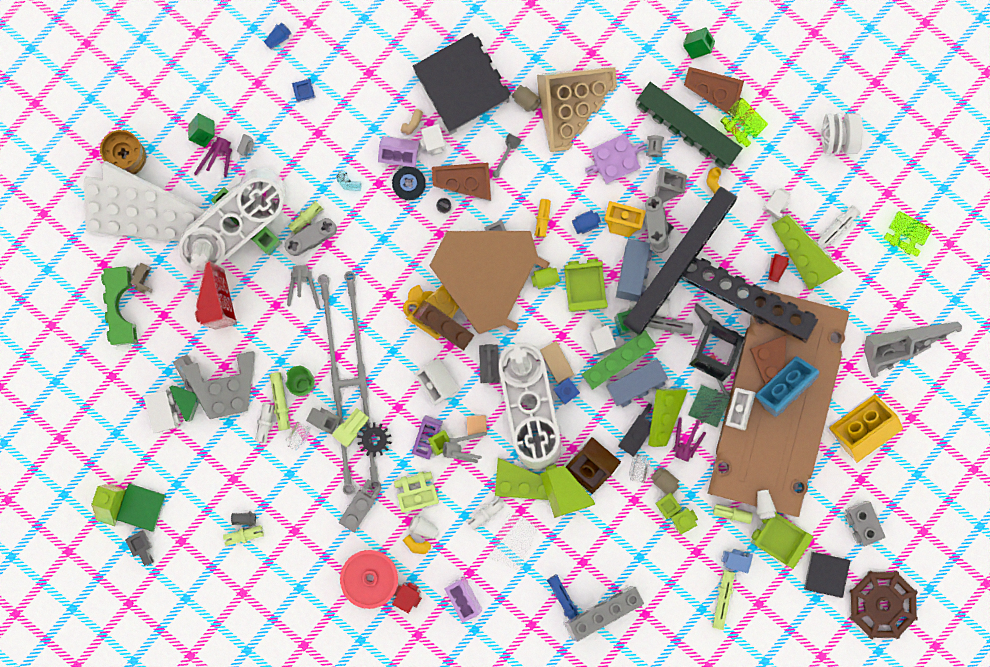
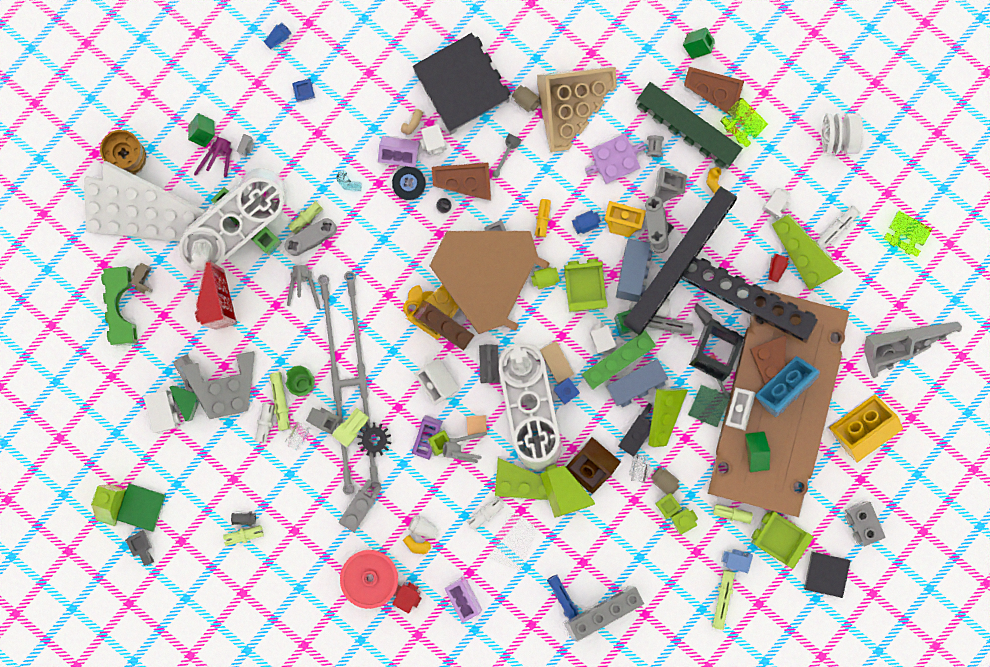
yellowish green plate [394,471,439,513] -> none
magenta plant [672,417,706,462] -> none
white cone [757,490,777,519] -> none
reddish brown plate [849,570,918,640] -> none
none -> green slope [745,431,770,472]

